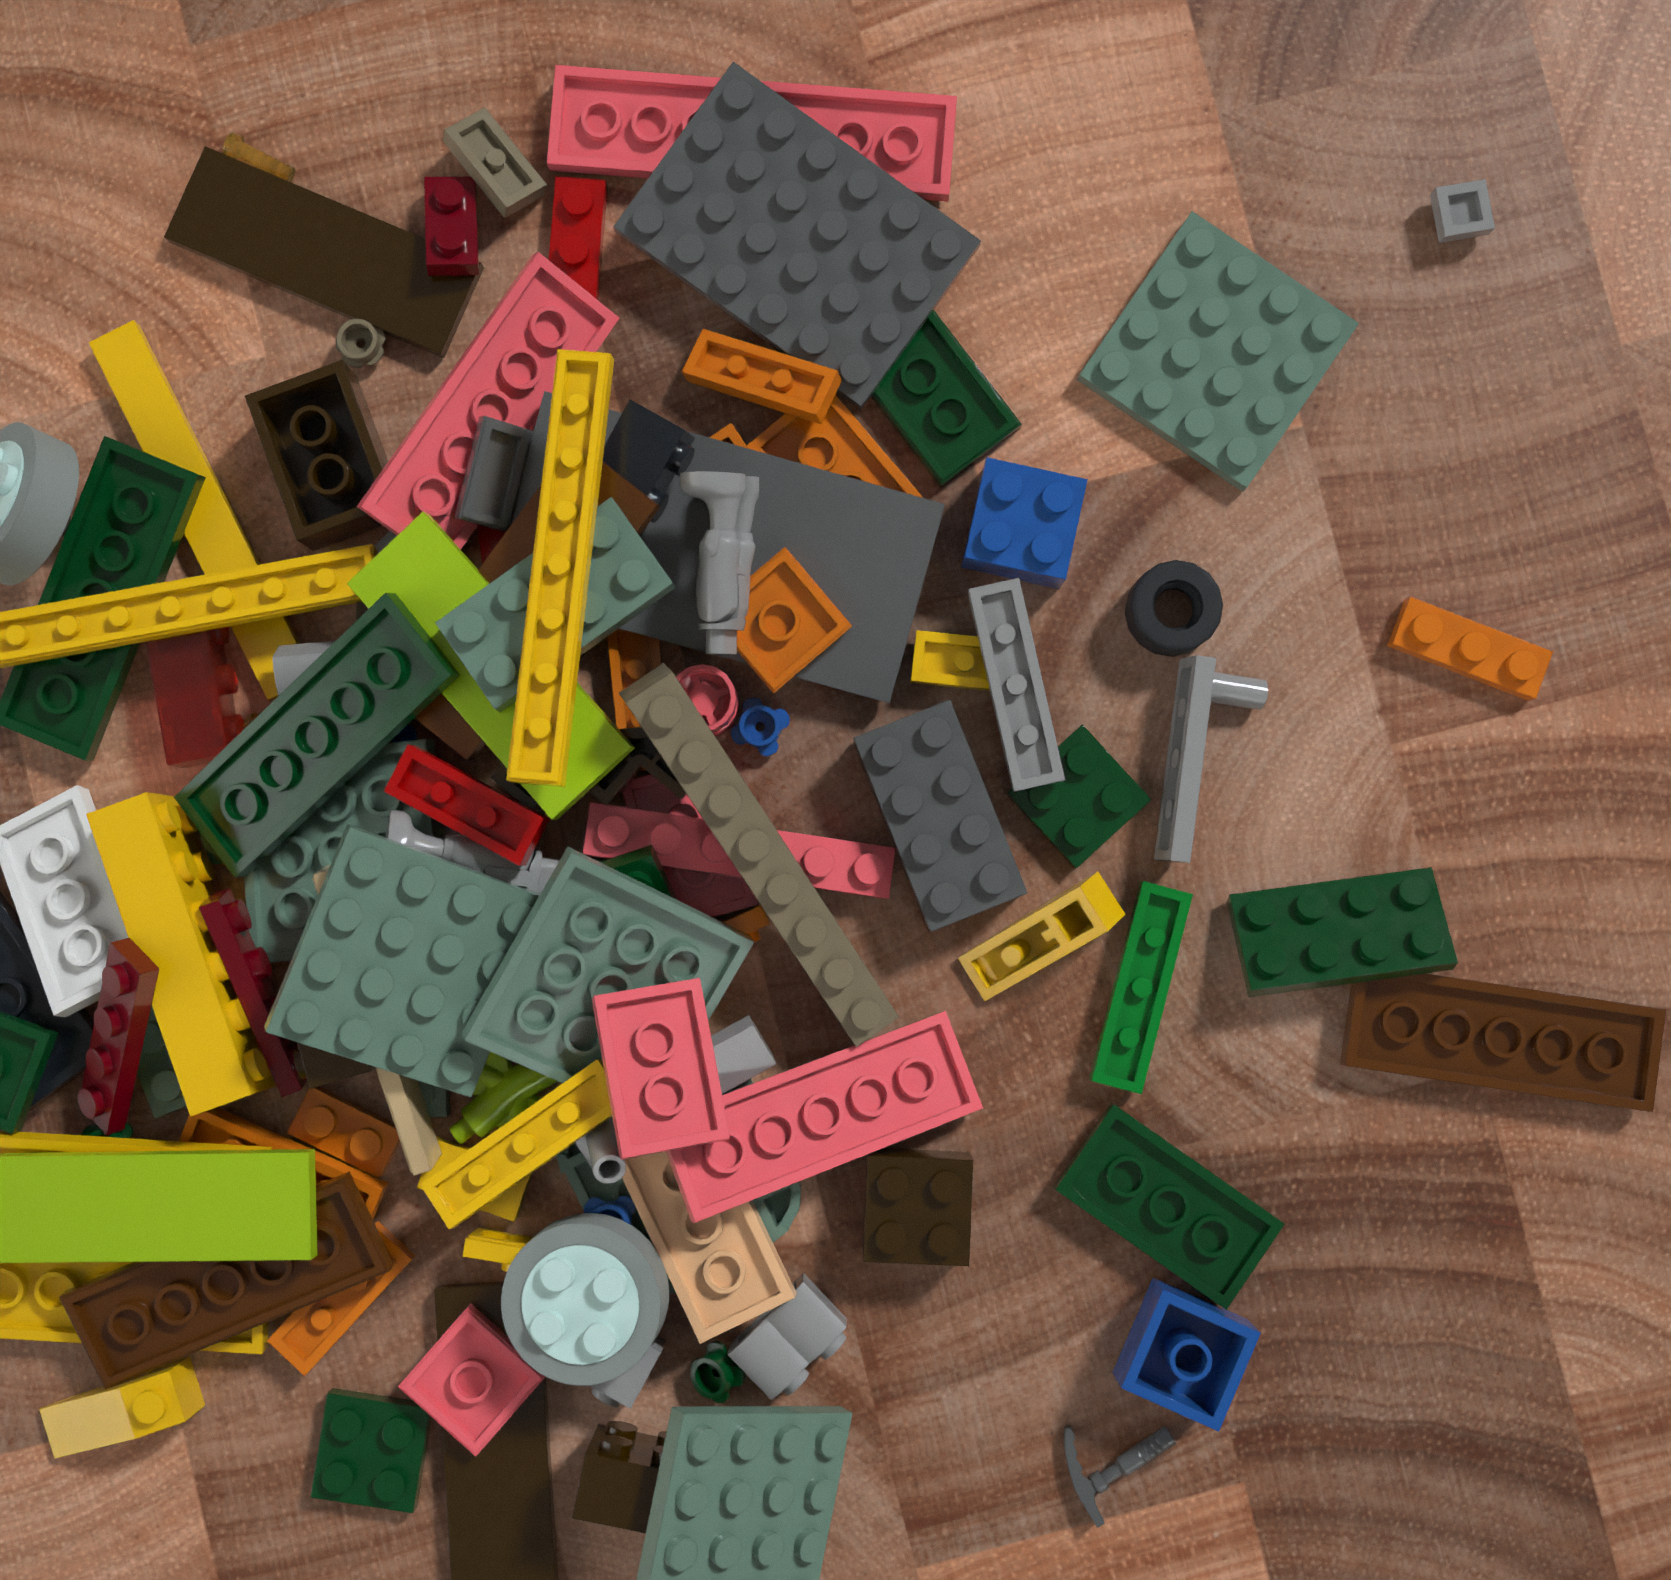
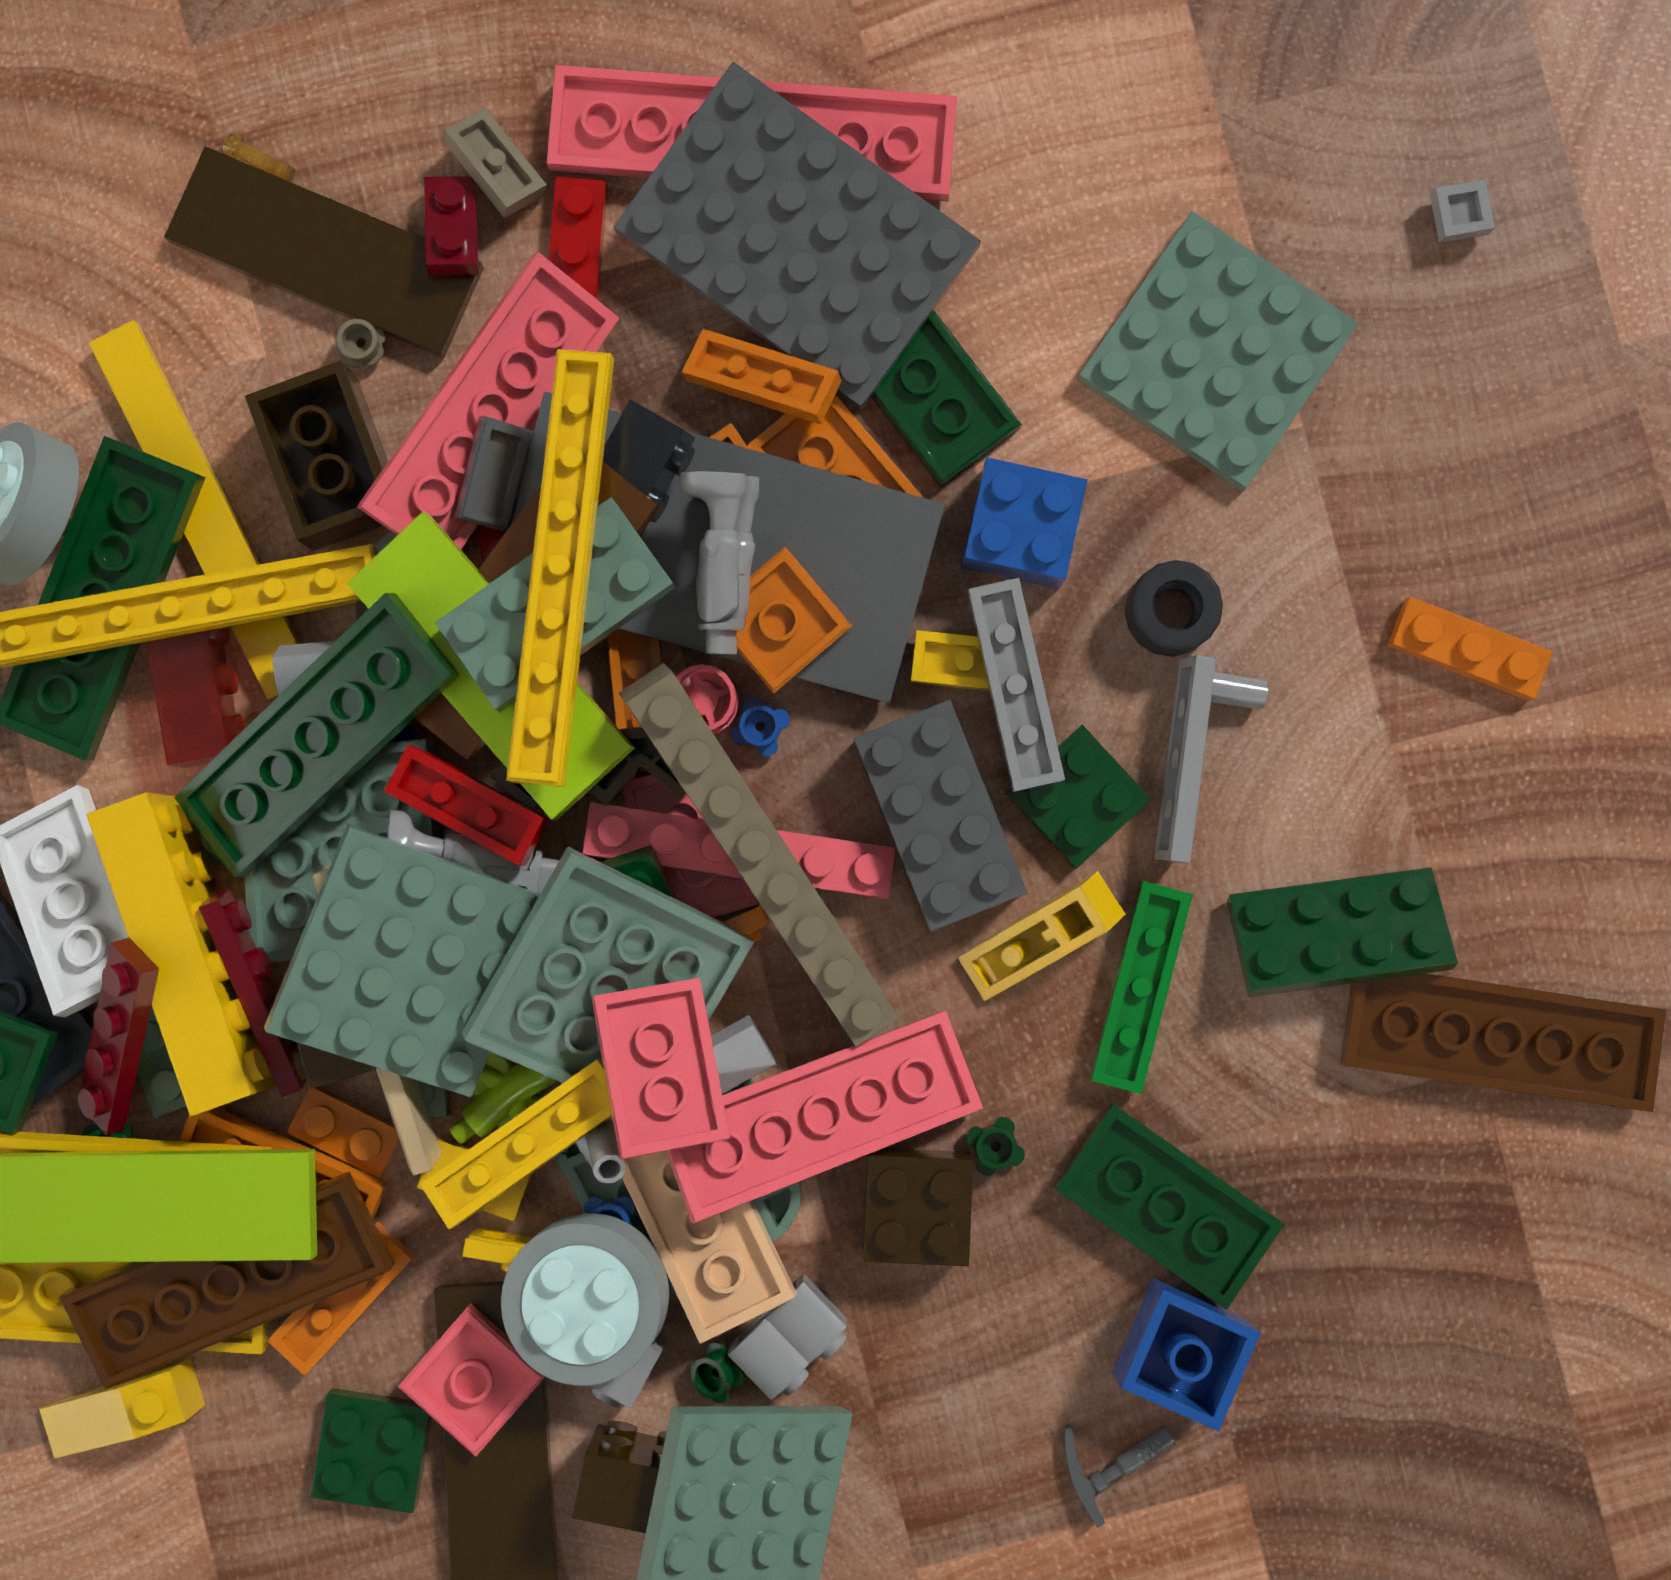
none -> dark green plate [966,1116,1025,1176]

